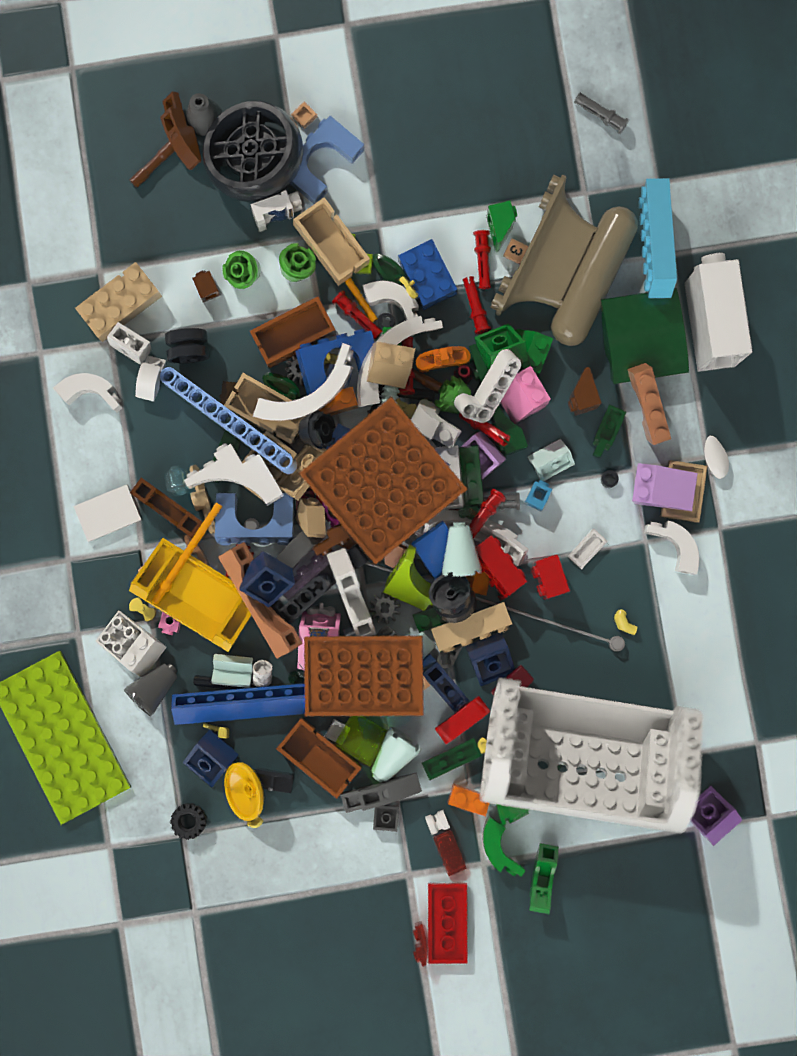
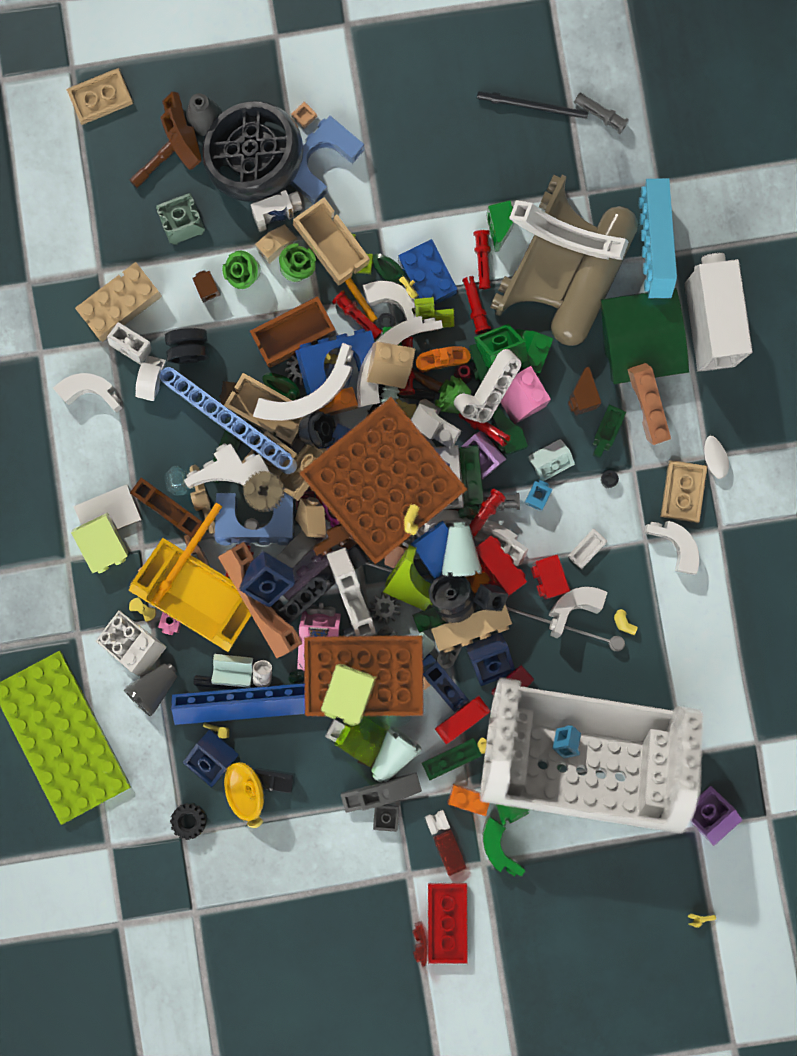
dark orange piece [276,717,362,799] -> none
light nougat tile [503,238,529,264] -> none
green arch [529,843,559,914] -> none
lavender slope [632,463,698,511] -> none
none -> tan tile [66,68,133,125]
none -> yellowish green brick [71,513,129,574]
none -> sand green slope [156,193,205,245]
none -> dark tan brick [243,471,285,512]
none -> tan slope [255,225,297,264]
none -> yellowish green brick [321,664,377,726]
none -> light yellow arm [404,504,420,535]
none -> lime tile [414,297,454,328]
none -> black brick [473,583,509,611]
none -> black bar [477,91,588,119]
none -> white arch [509,200,628,260]
none -> white arch [548,587,607,638]
none -> dark azure brick [552,725,581,758]
none -> light yellow hand [688,914,716,927]

